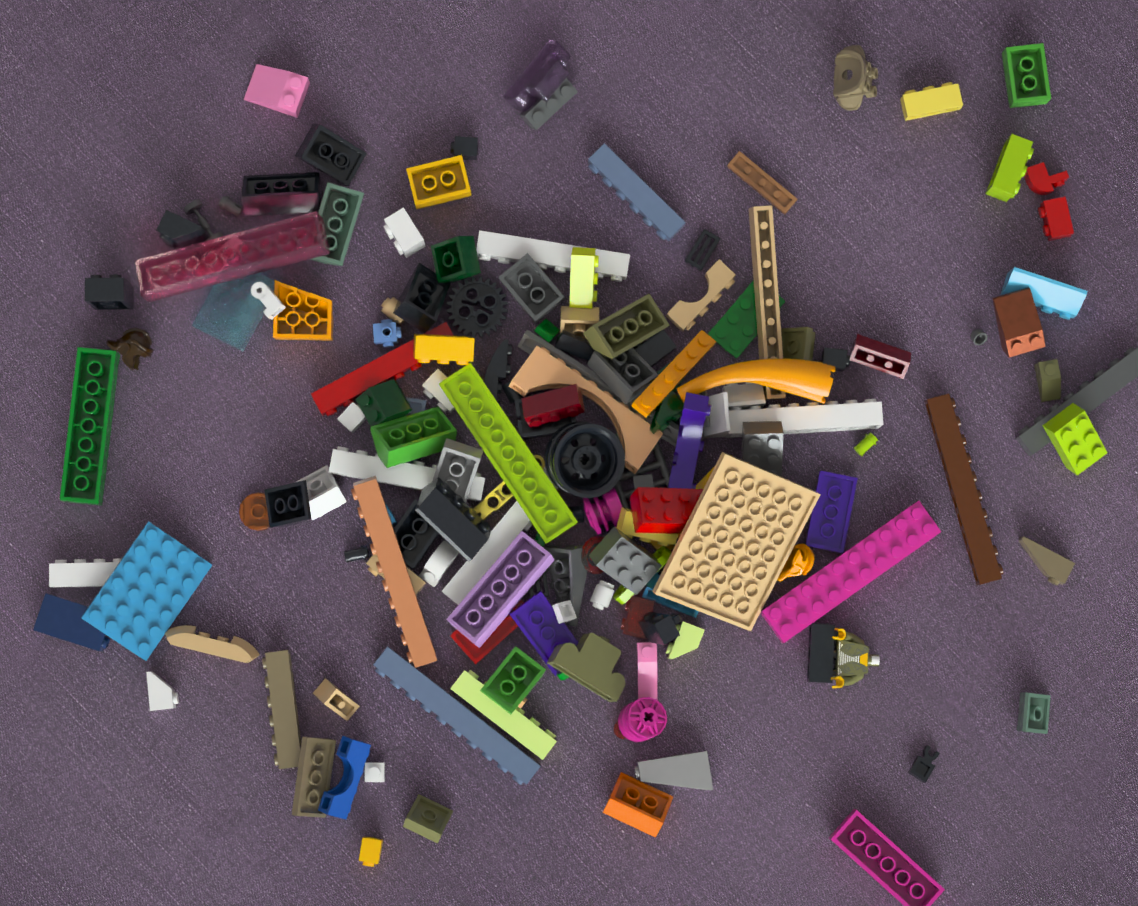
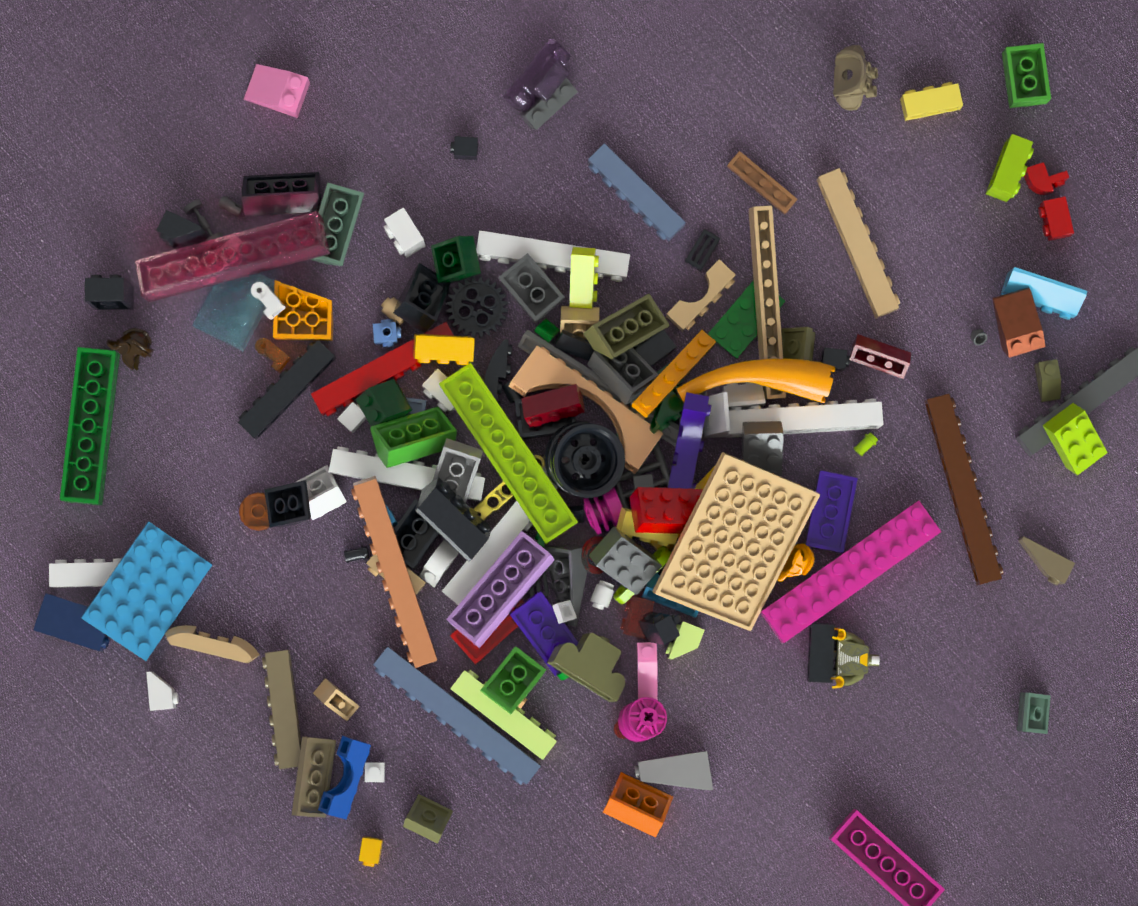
black slope [295,123,367,186] -> none
yellow brick [406,155,472,210] -> none
black plate [908,745,940,783] -> none
none -> black brick [238,340,336,440]
none -> clear orange leg [255,338,291,373]
none -> tan brick [816,168,900,319]

